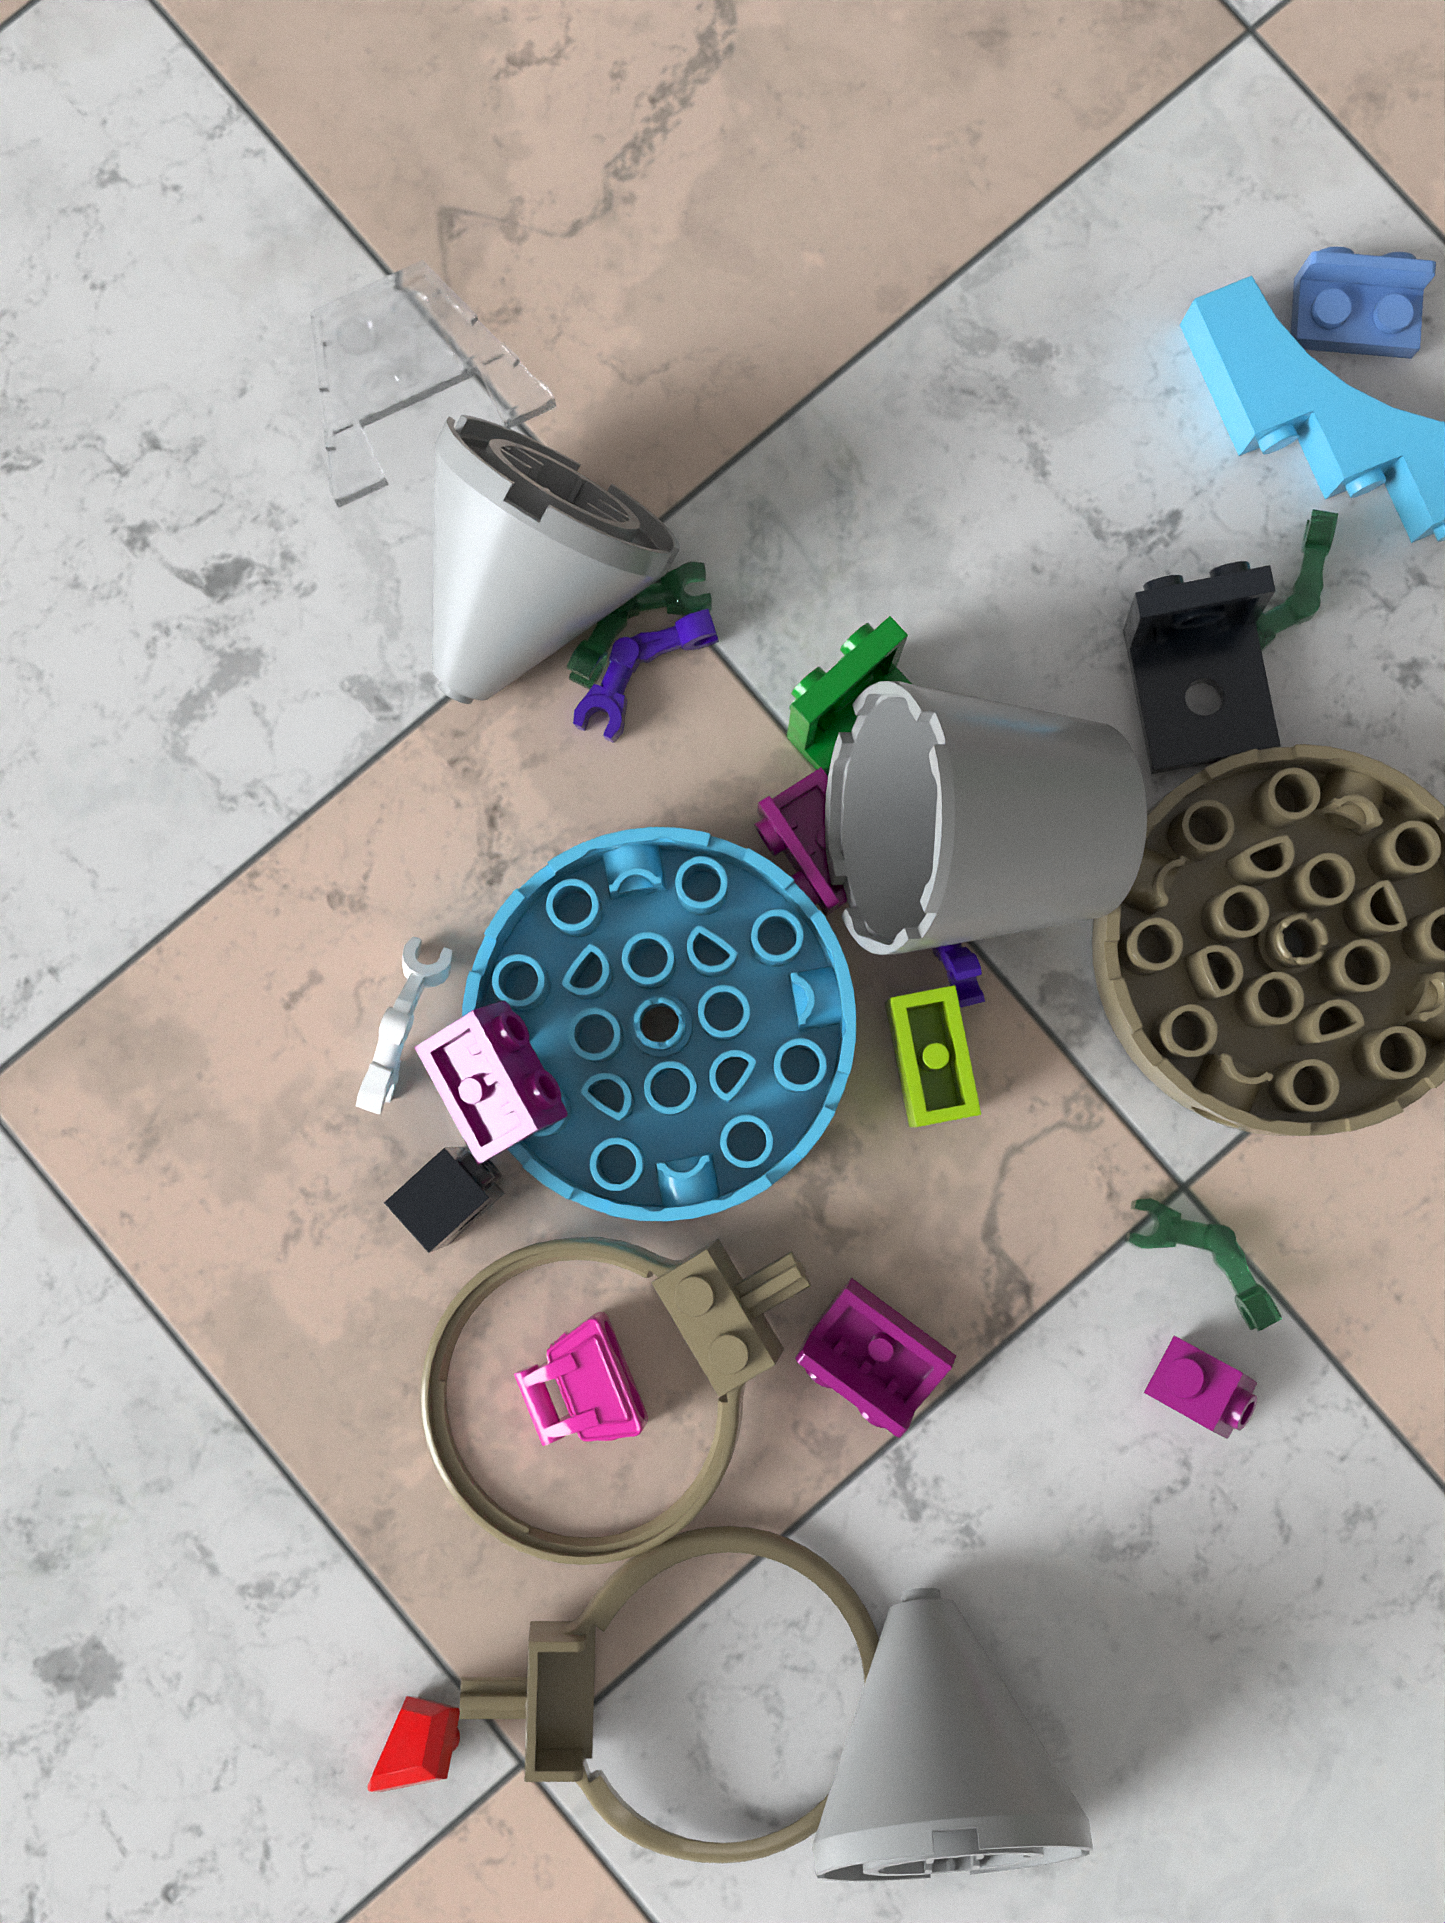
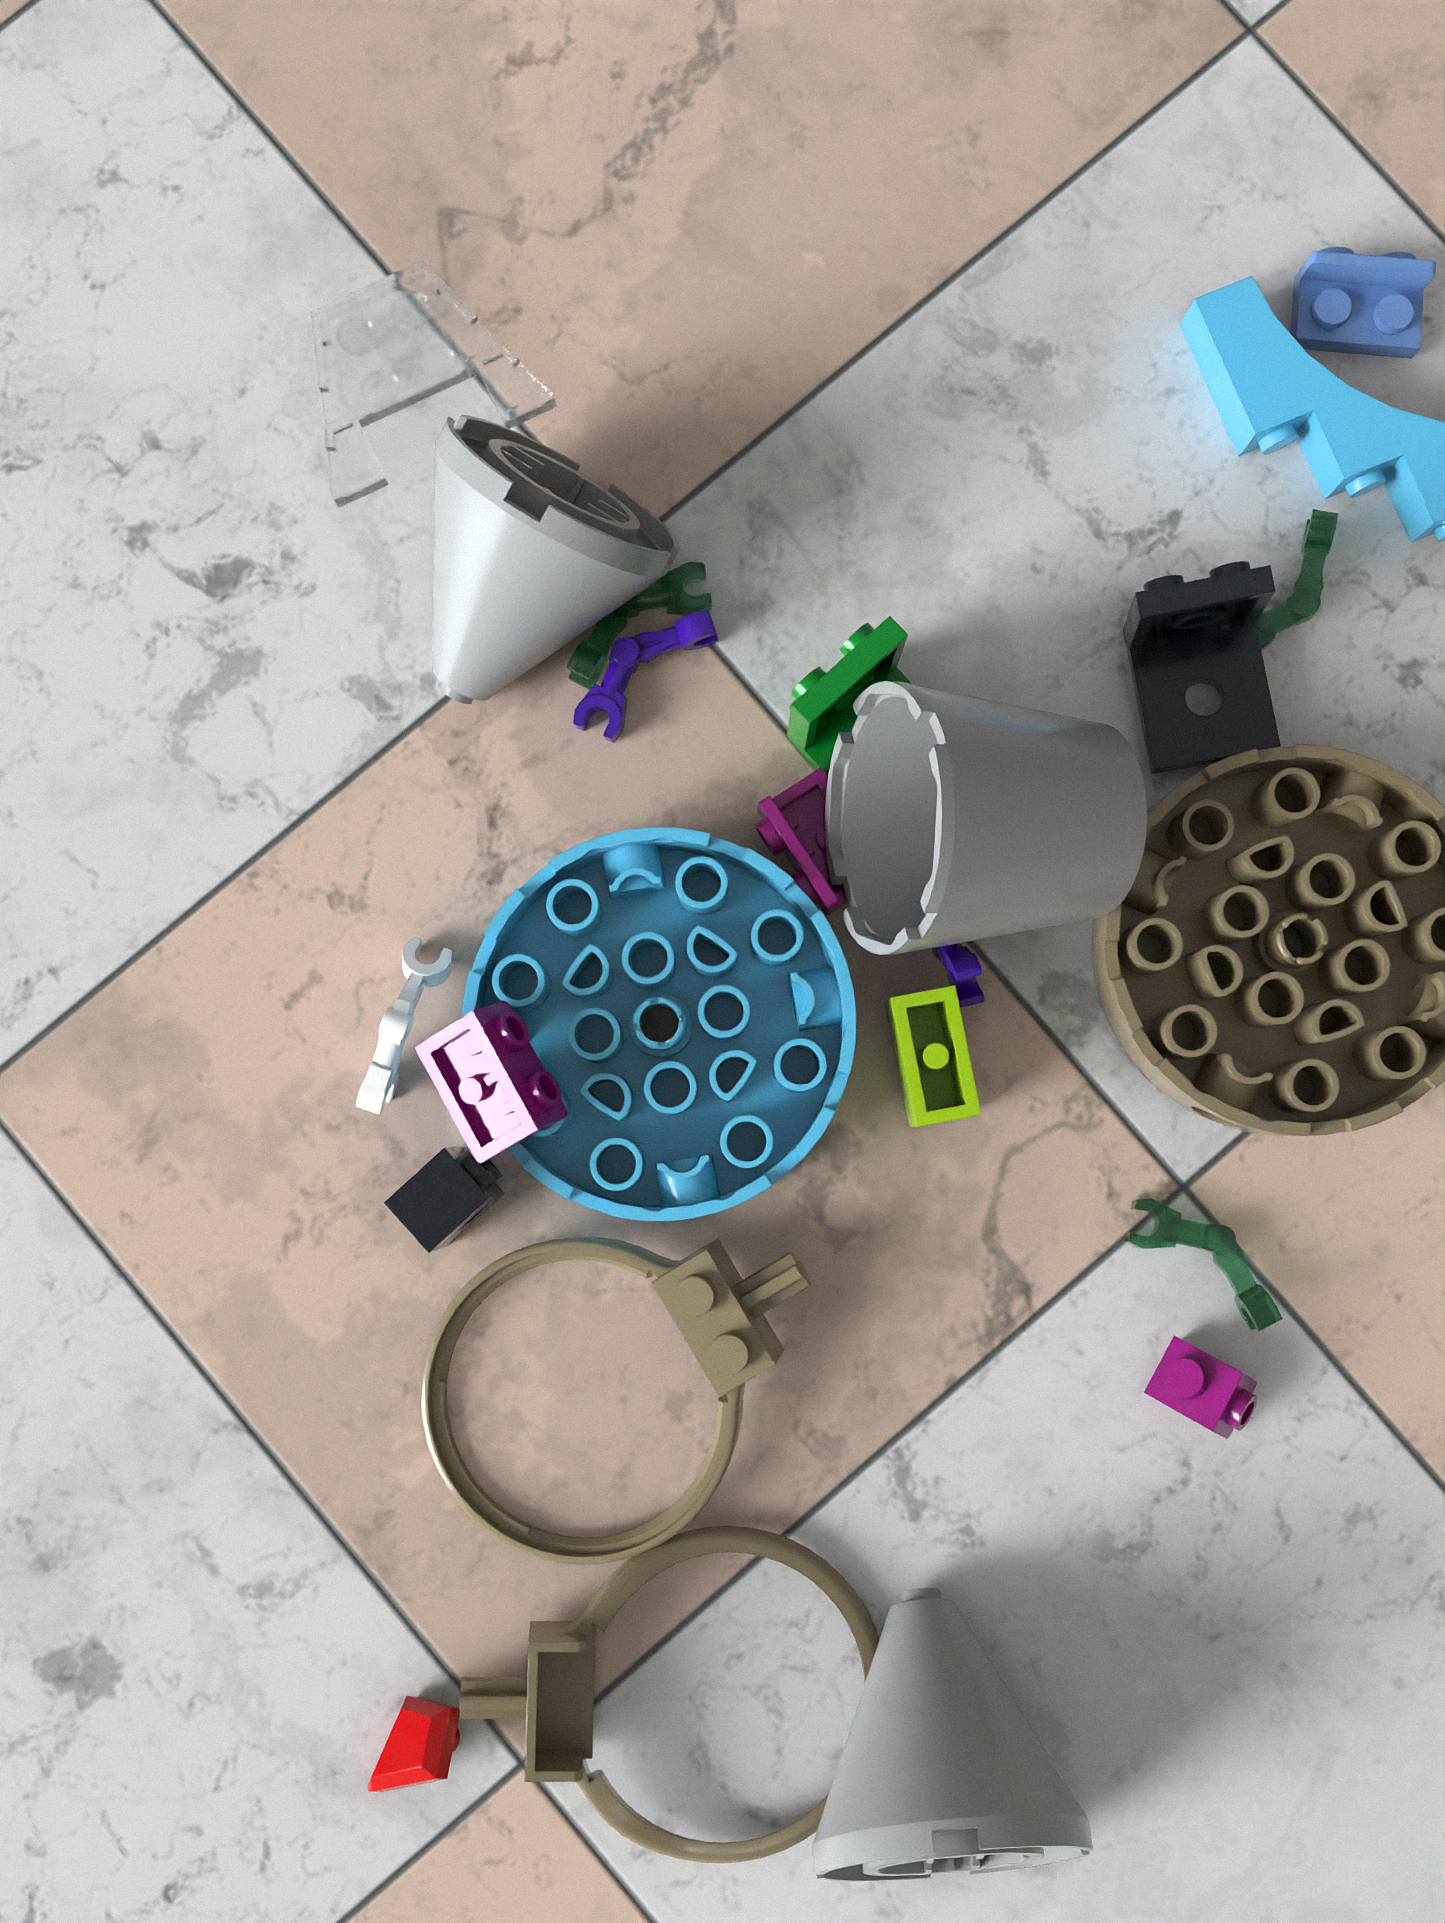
dark pink piece [514,1311,648,1446] -> none
magenta bracket [795,1277,956,1438] -> none

